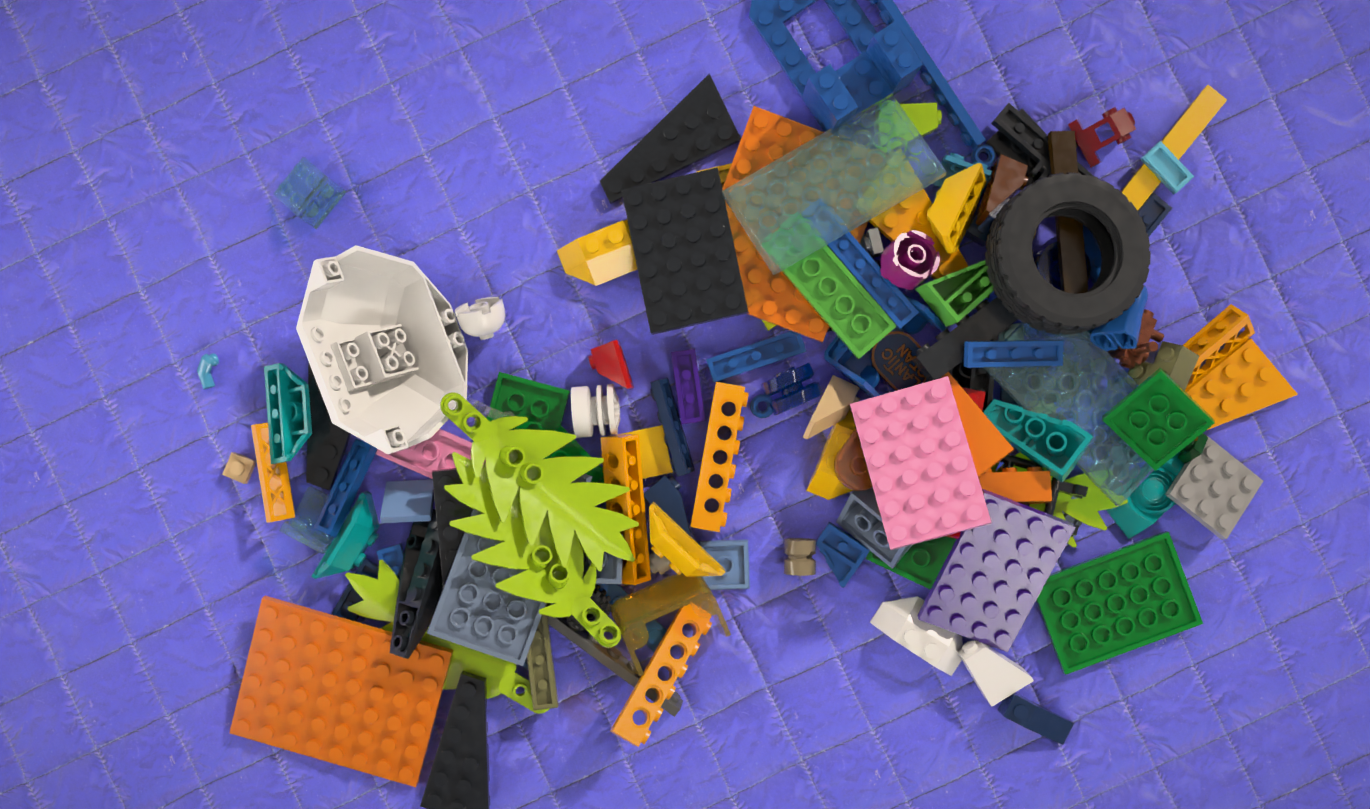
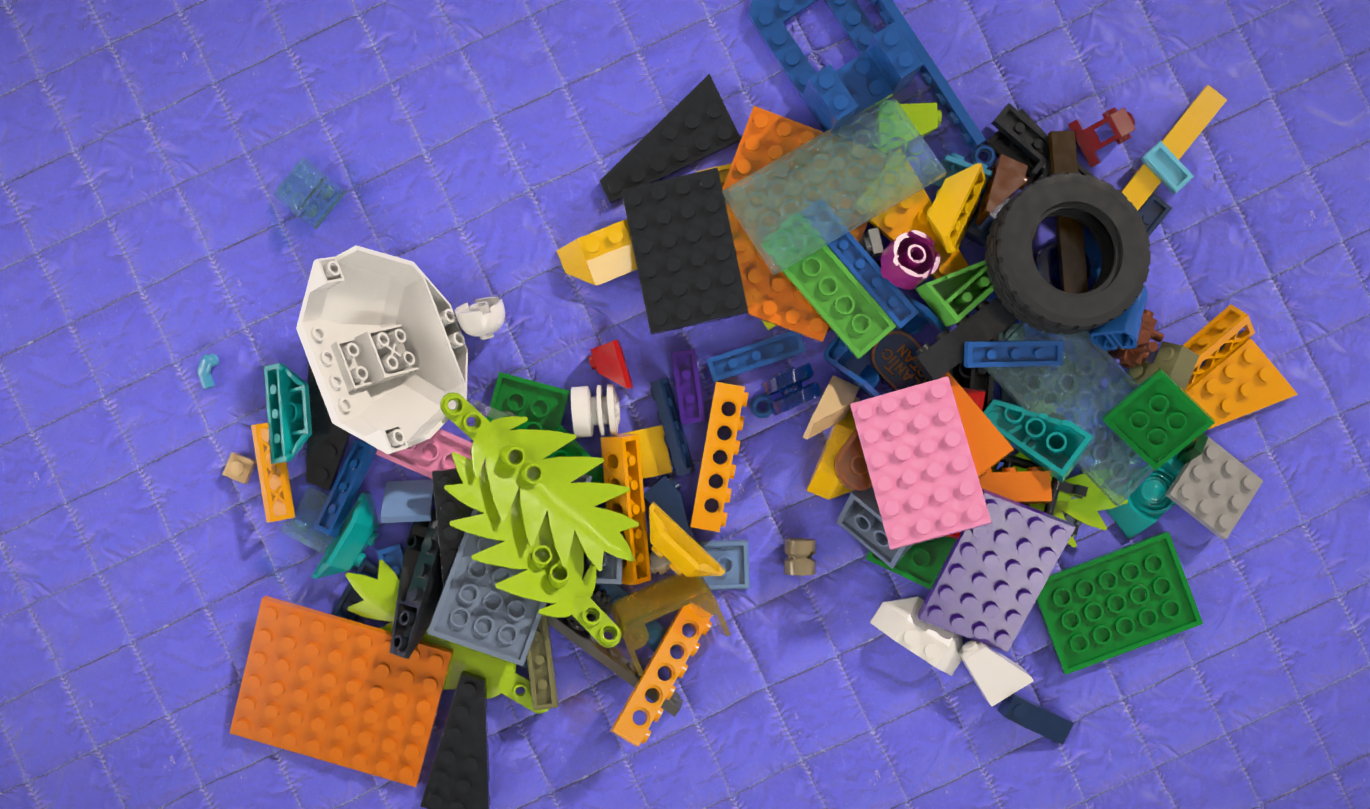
blue wing [816,522,870,588] -> none

